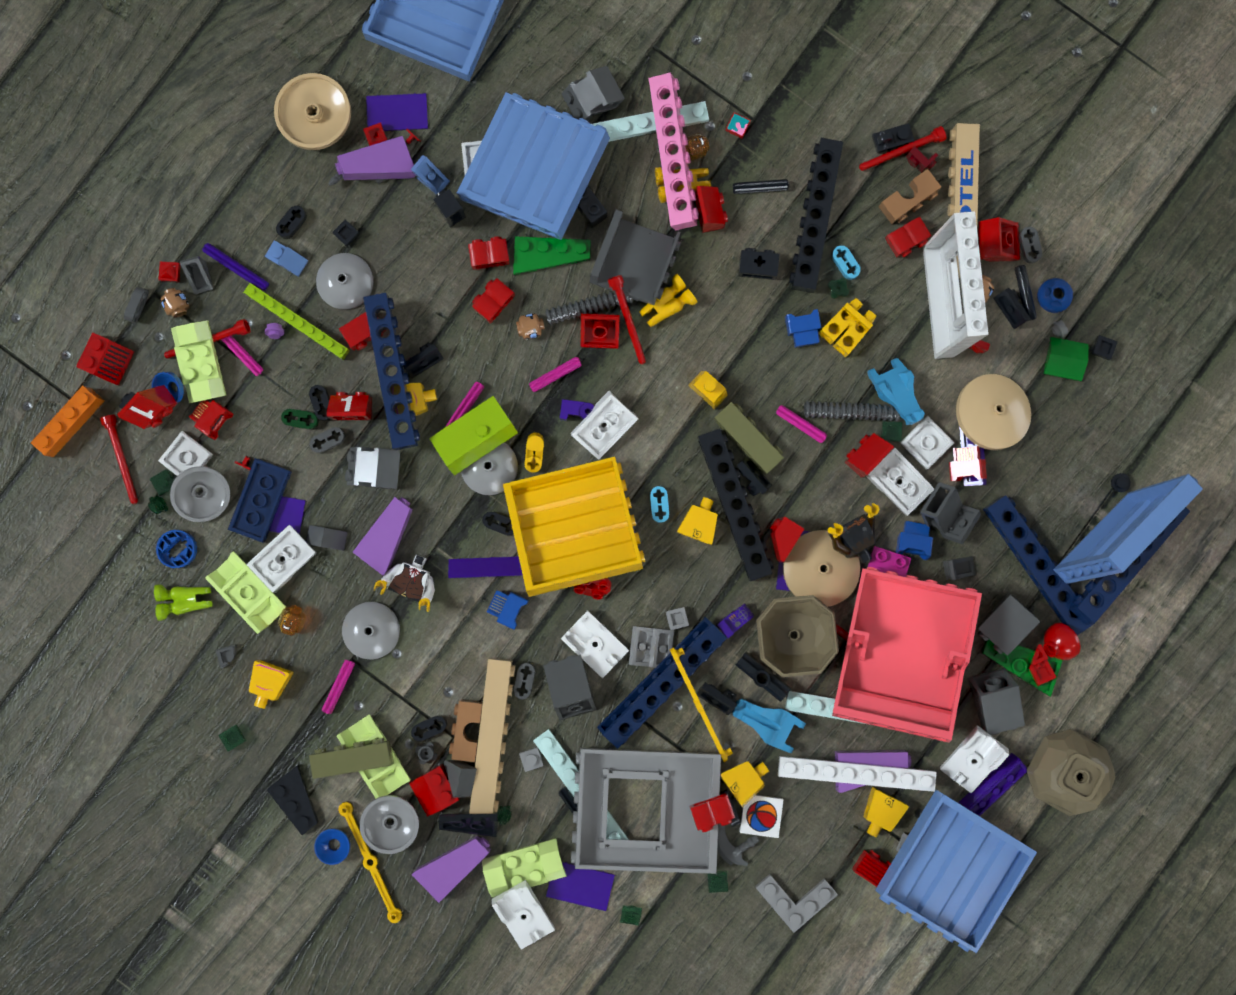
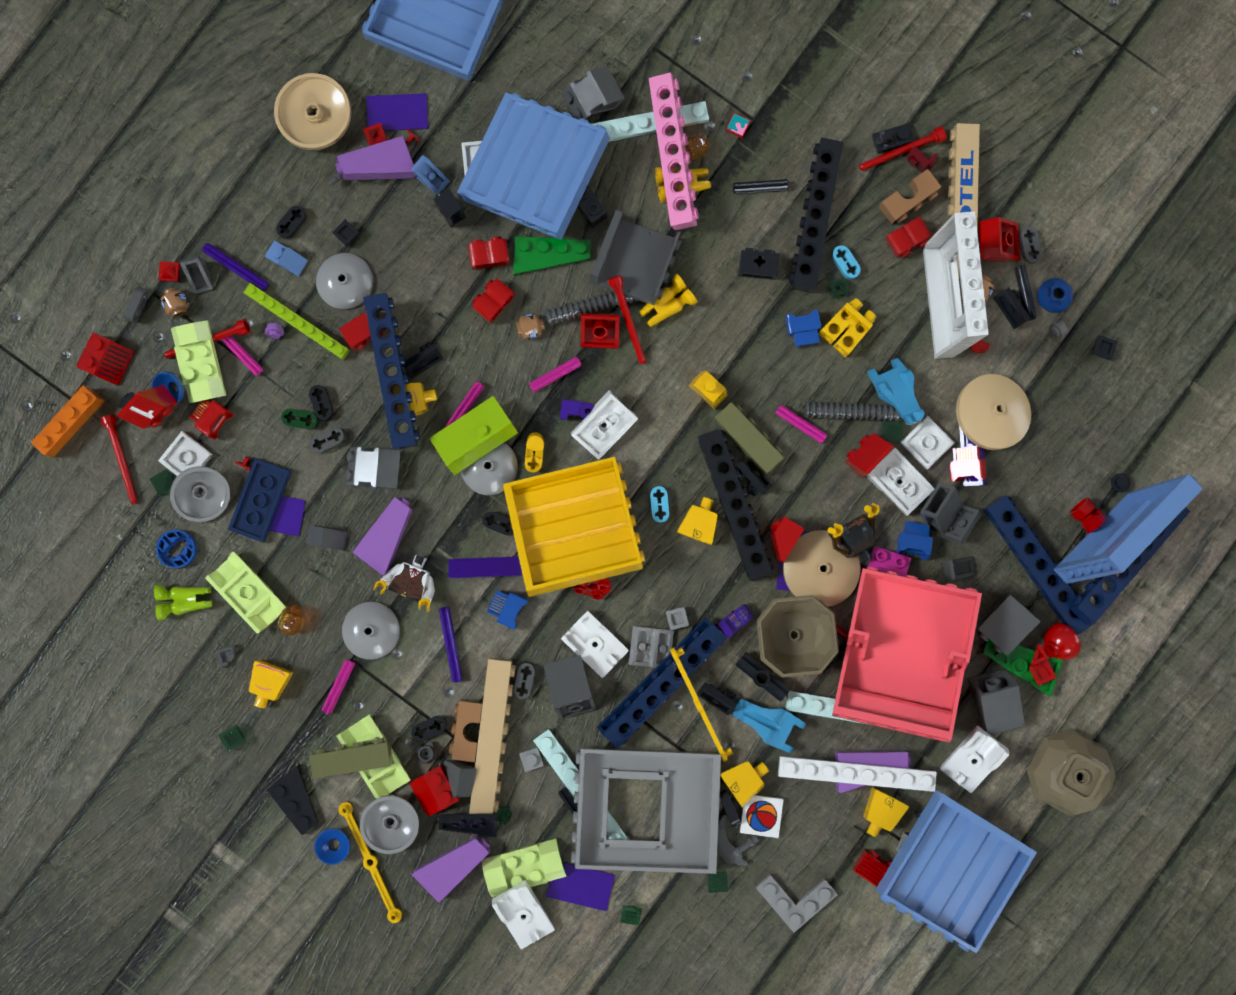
clear green plate [148,495,168,514] -> none
white piece [246,525,316,593] -> none
red slope [327,392,372,421] -> none
red brick [689,793,735,832] -> none
red slope [695,186,728,233] -> none
dark purple slope [958,753,1027,816] -> none
green slope [1044,337,1089,382] -> none
none -> dark purple axle [439,607,463,683]
none -> red wheel [1069,497,1107,533]

